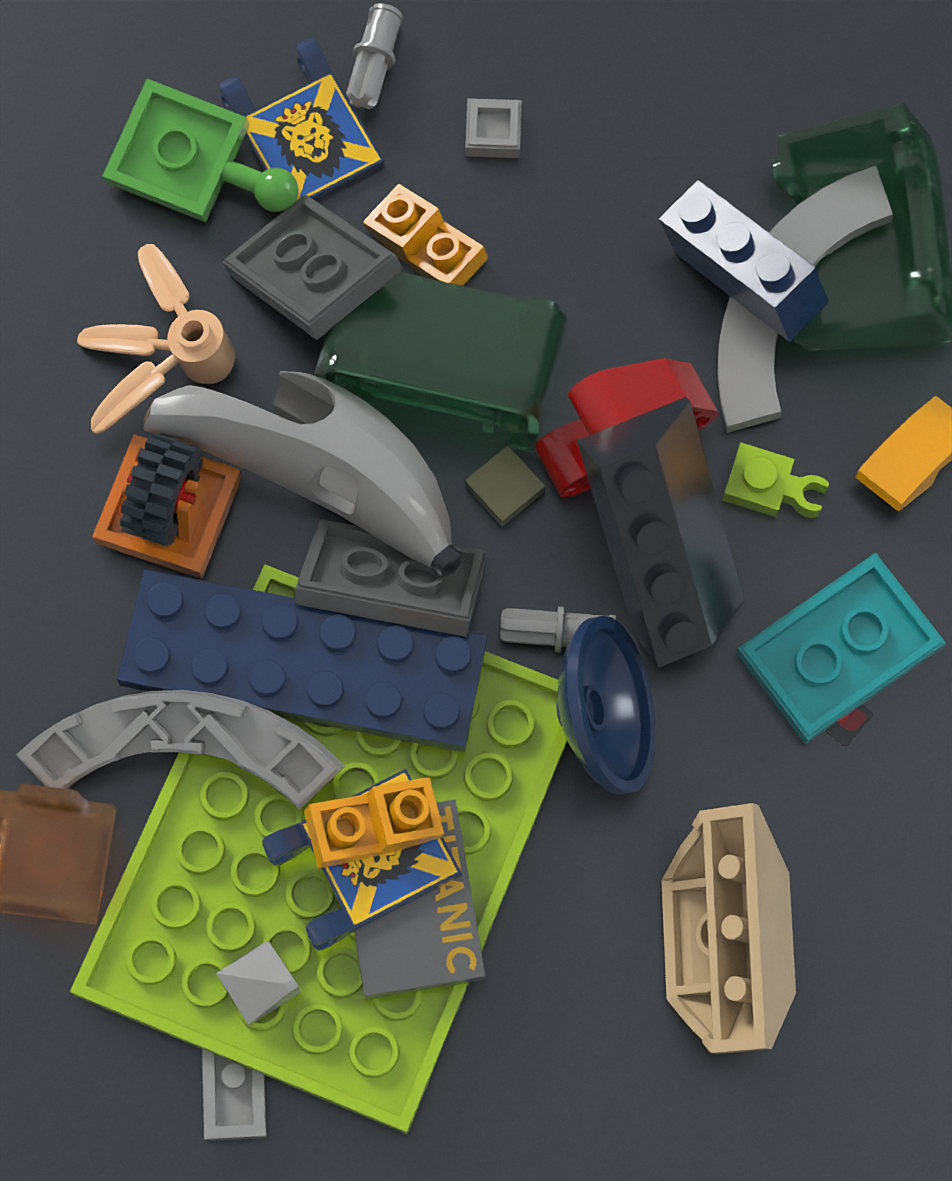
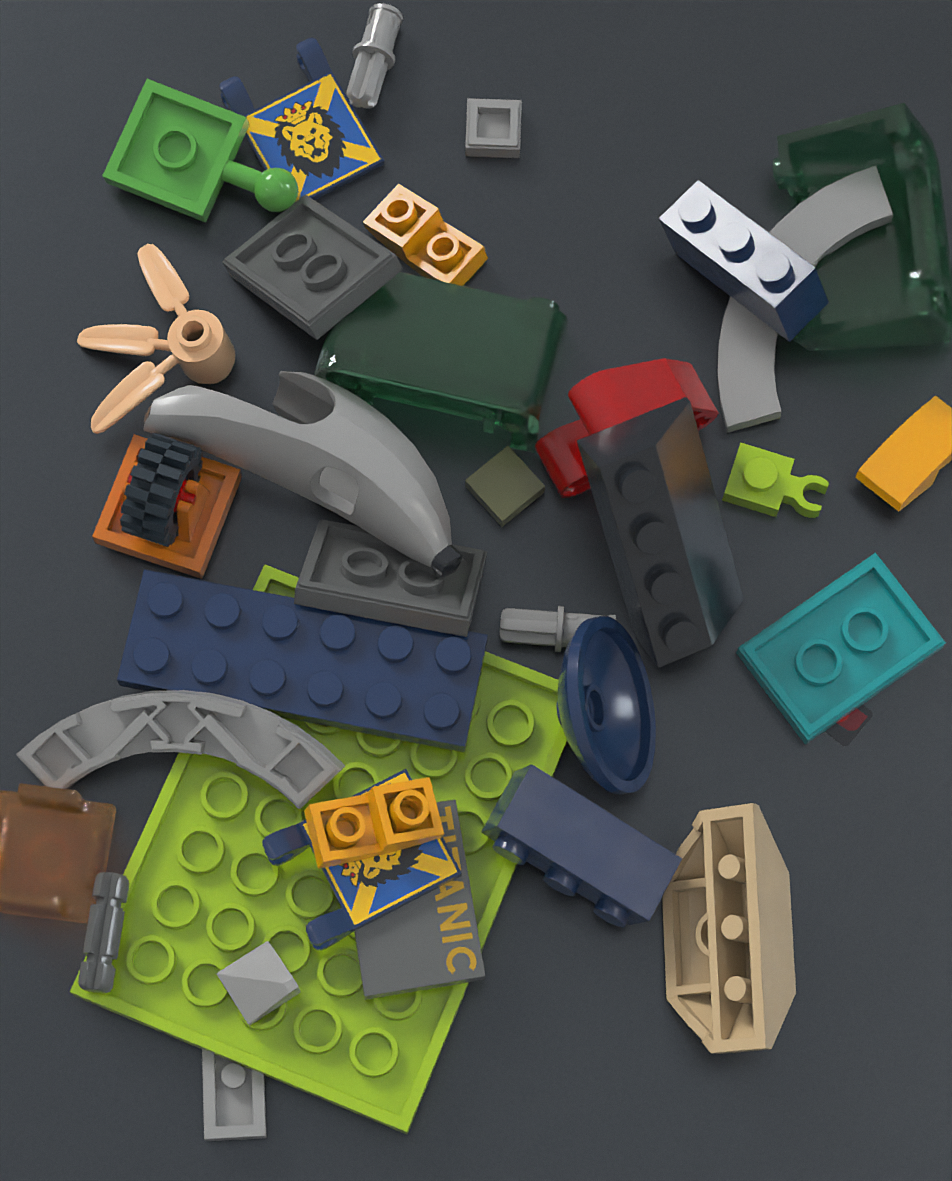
none -> dark grey axle [78,872,129,993]
none -> dark blue brick [481,764,682,927]

